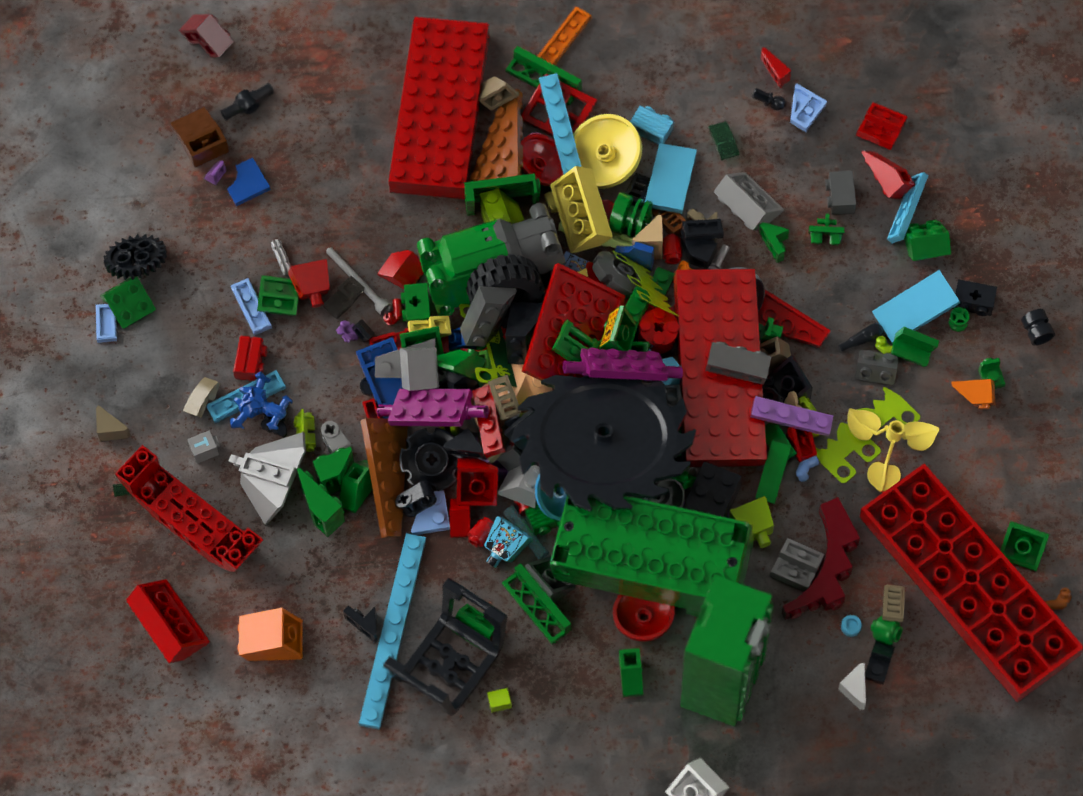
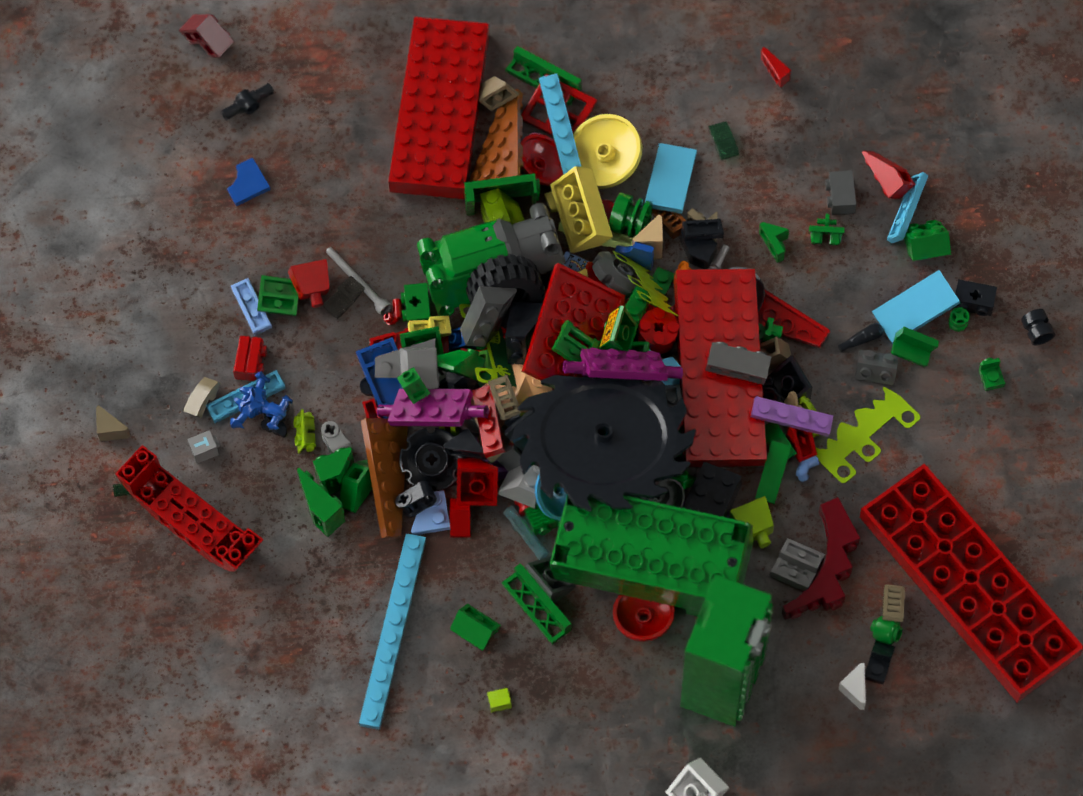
light blue tile [96,304,117,343] -> none
green bracket [100,276,156,329] -> none
black gear [103,234,167,280] -> none
red slope [126,579,210,663] -> none
reddish brown slope [170,107,229,168] -> none
medium lavender slope [204,160,226,185] -> none
light grey panel [228,432,306,525] -> none
slope [237,608,303,661] -> none
light grey axle [271,239,291,275] -> none
medium lavender plant [336,320,358,343] -> none
black slope [343,605,378,643] -> none
black slope [352,319,374,342] -> none
red slope [377,250,424,289] -> none
black windscreen [383,578,508,716] -> none
red brick [467,517,494,547] -> none
medium azure torso [484,516,533,568] -> none
orange tile [538,6,592,65] -> none
green slope [619,648,644,697] -> none
black slope [625,173,651,205] -> none
medium azure brick [630,105,674,145] -> none
red brick [662,234,683,264] -> none
light grey slope [714,172,784,230] -> none
black axle [752,88,785,111] -> none
light blue wing [790,83,827,132] -> none
medium azure tile [841,615,862,637] -> none
light yellow plant [847,408,940,493] -> none
red slope [856,102,908,150] -> none
lime arm [875,336,892,354] -> none
orange slope [951,379,996,409] -> none
green slope [1000,521,1050,571] -> none
dark orange arm [1045,588,1072,610] -> none
none -> green bracket [397,368,430,404]

